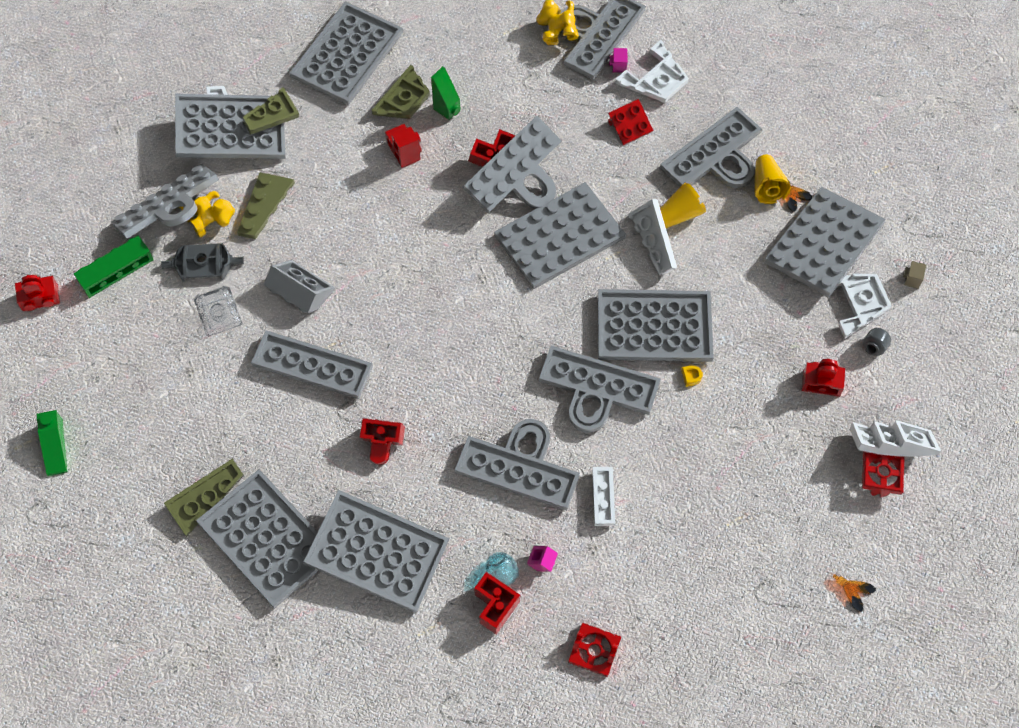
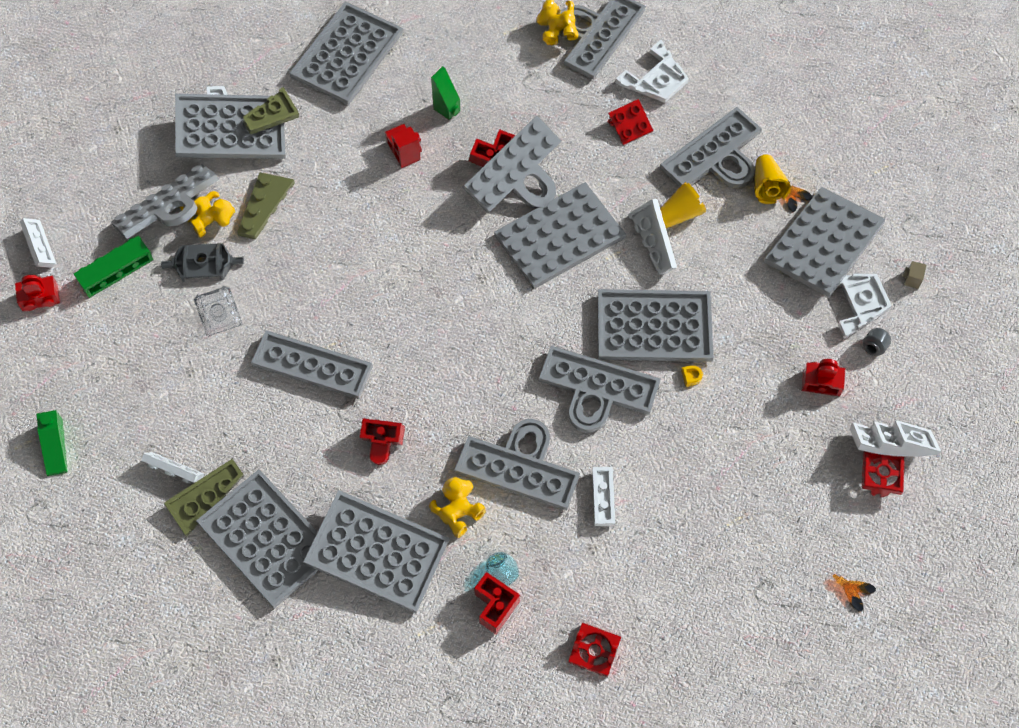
light grey slope [264,260,335,313] -> none
olive wing [372,64,430,119] -> none
dark pink plate [527,546,558,572] -> none
dark pink plate [609,48,628,73] -> none
none -> white plate [20,218,56,268]
none -> white plate [141,452,204,484]
none -> yellow animal [429,477,486,538]

